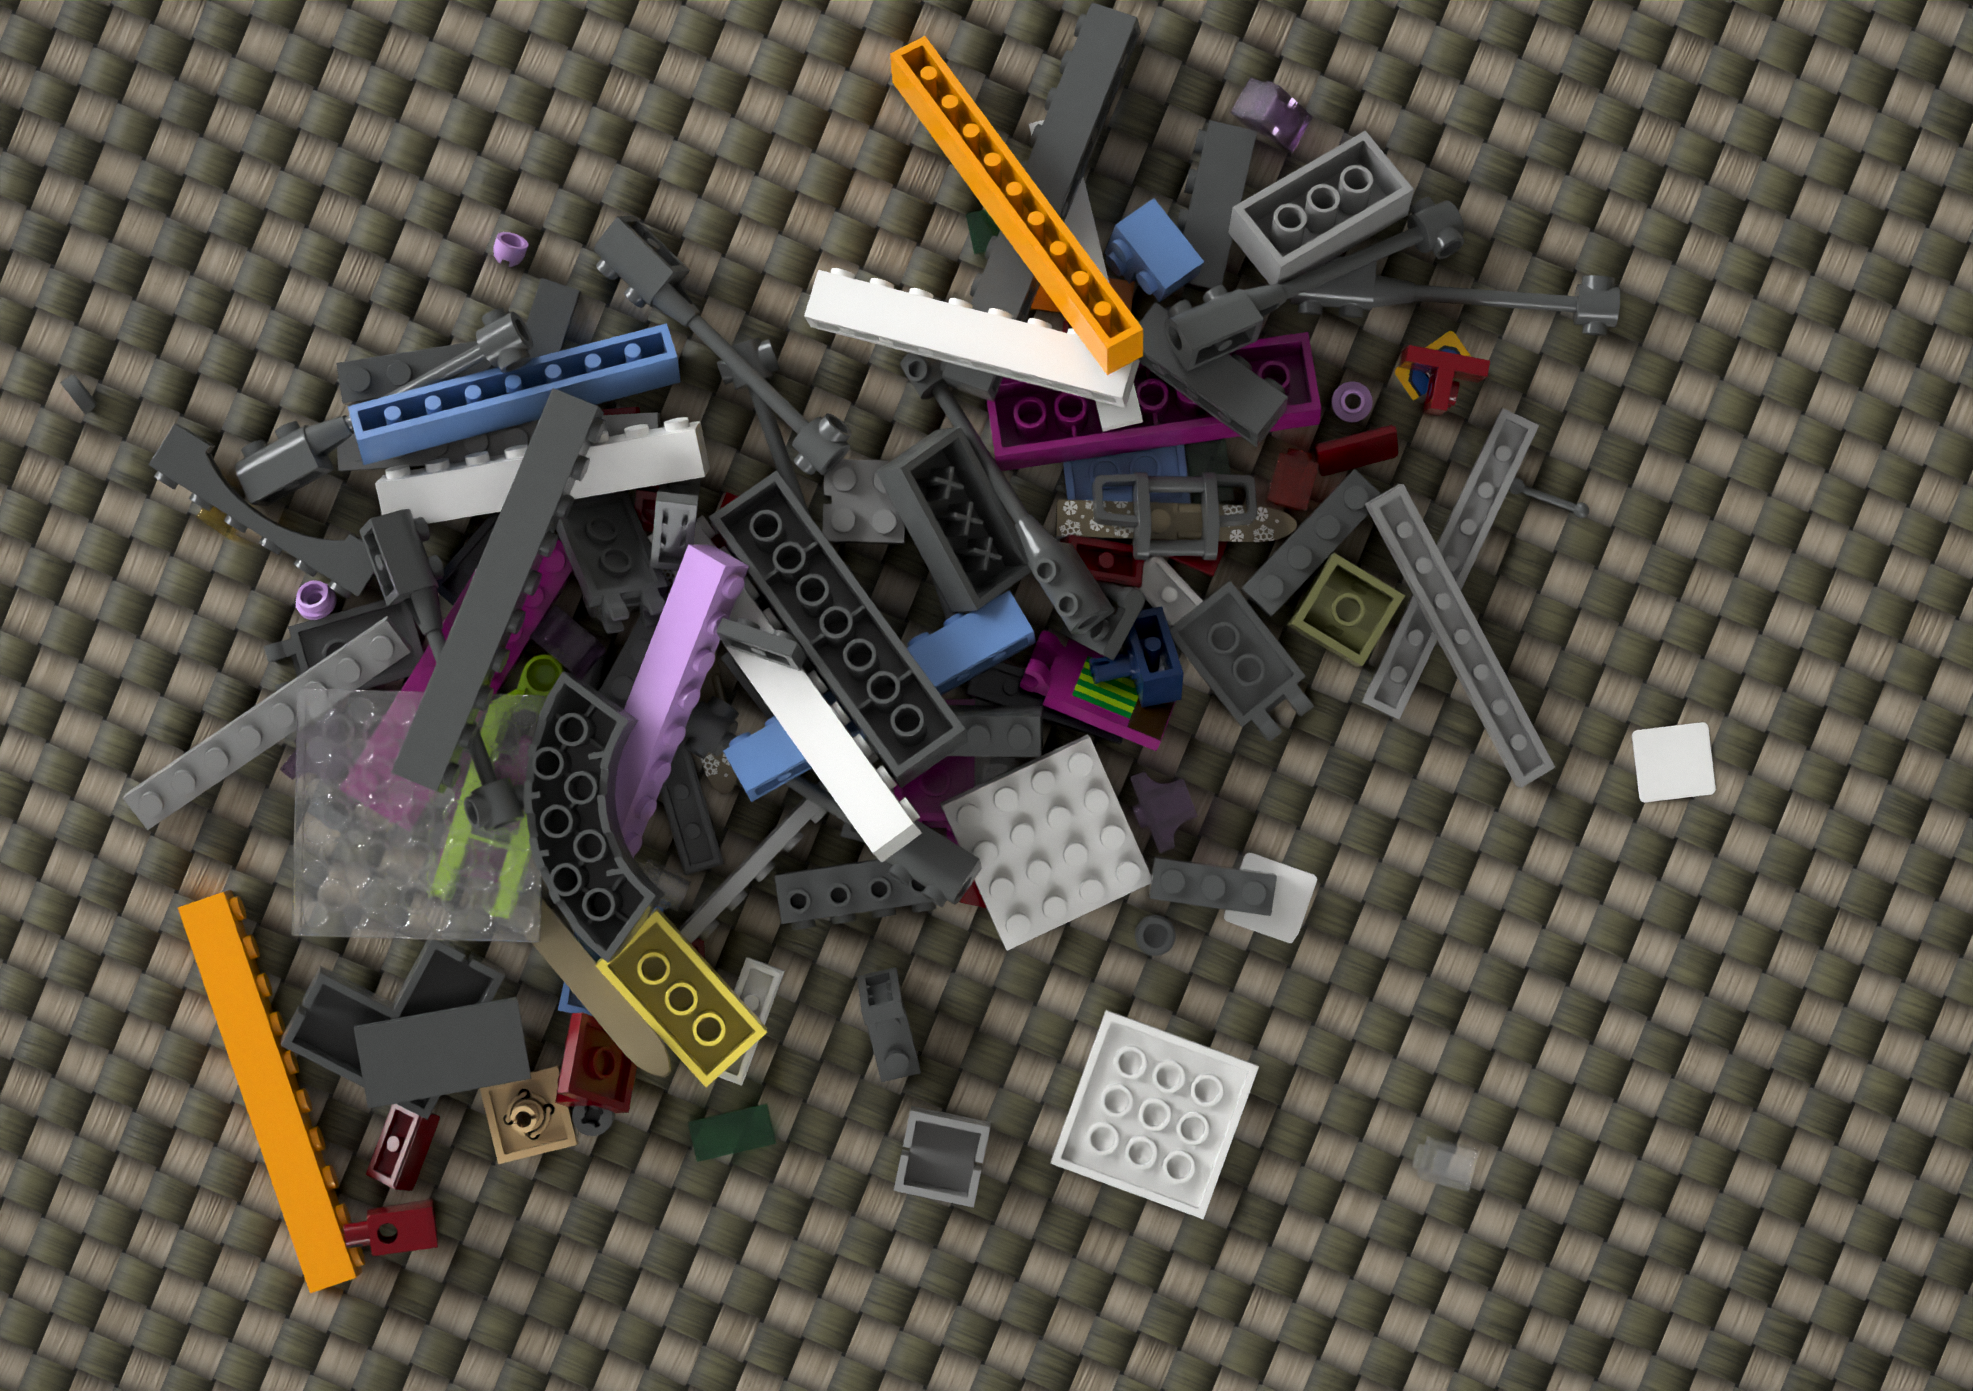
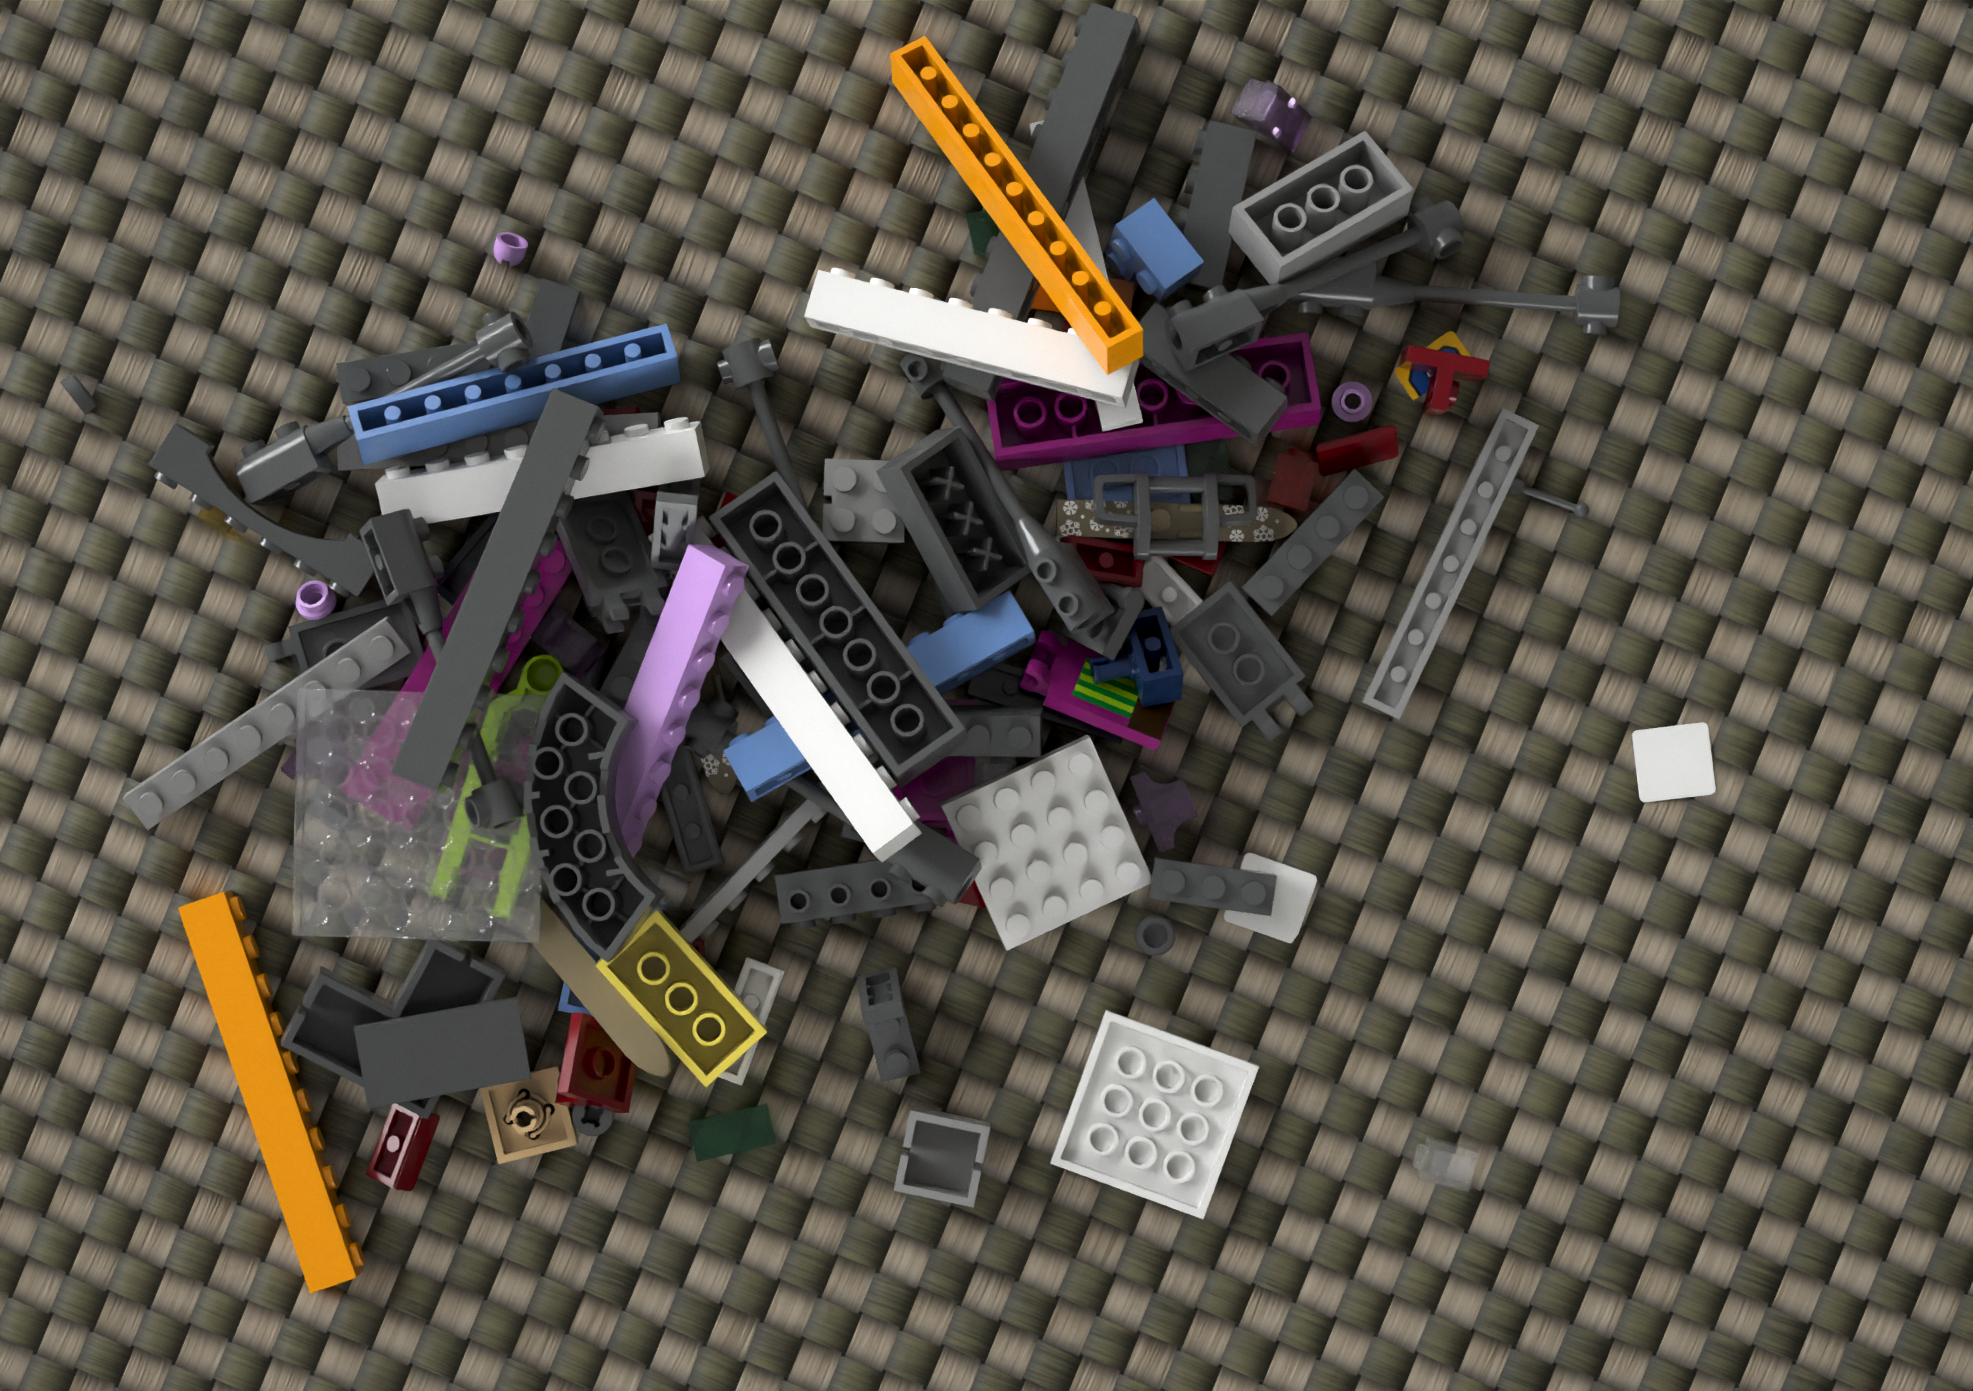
dark red torso [344,1199,438,1256] -> none
dark grey bar [594,215,852,475] -> none
dark grey plate [716,618,806,671] -> none
olive brick [1286,553,1405,667] -> none
light grey plate [1365,484,1555,788] -> none

